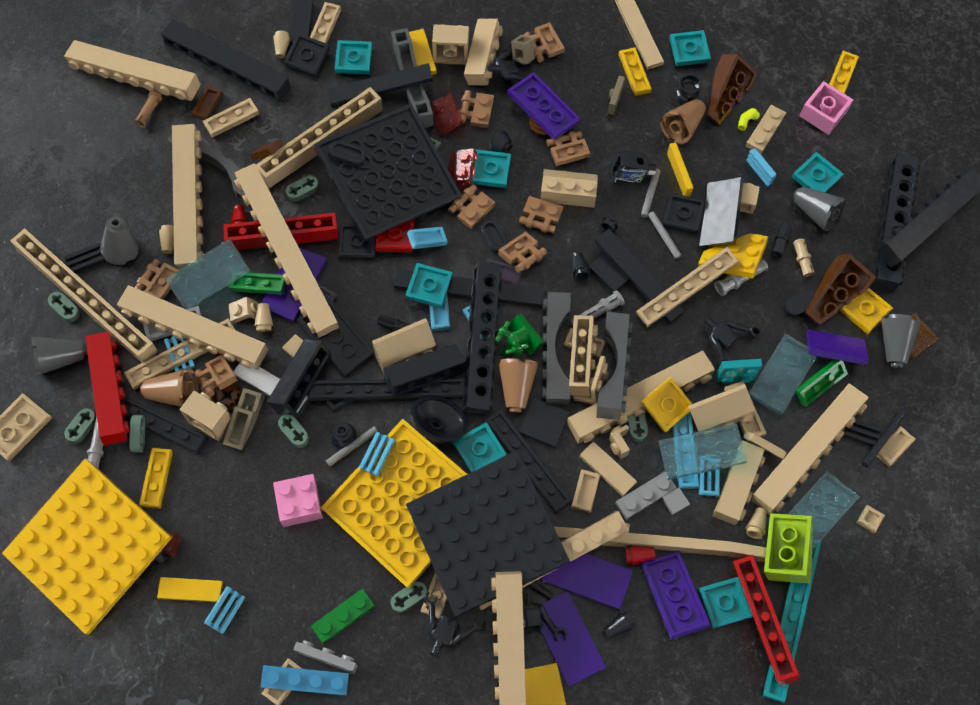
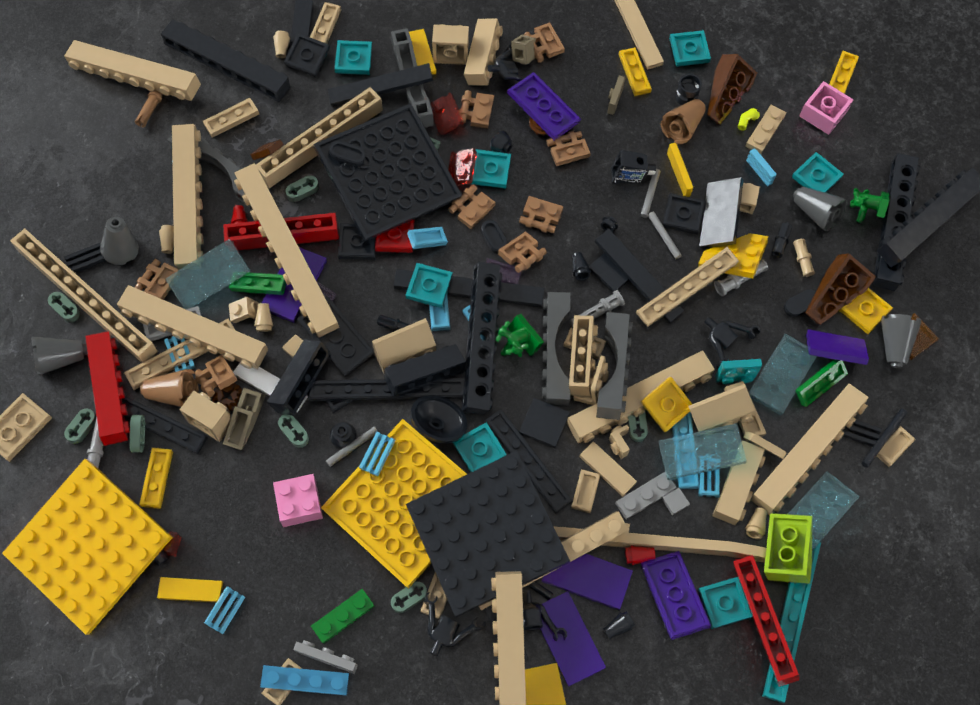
reddish brown tile [191,86,223,120] -> none
medium nougat cone [499,359,537,413] -> none
tan slope [541,169,598,208] -> none
tan tile [856,505,885,533] -> none
none -> green piece [850,188,889,223]

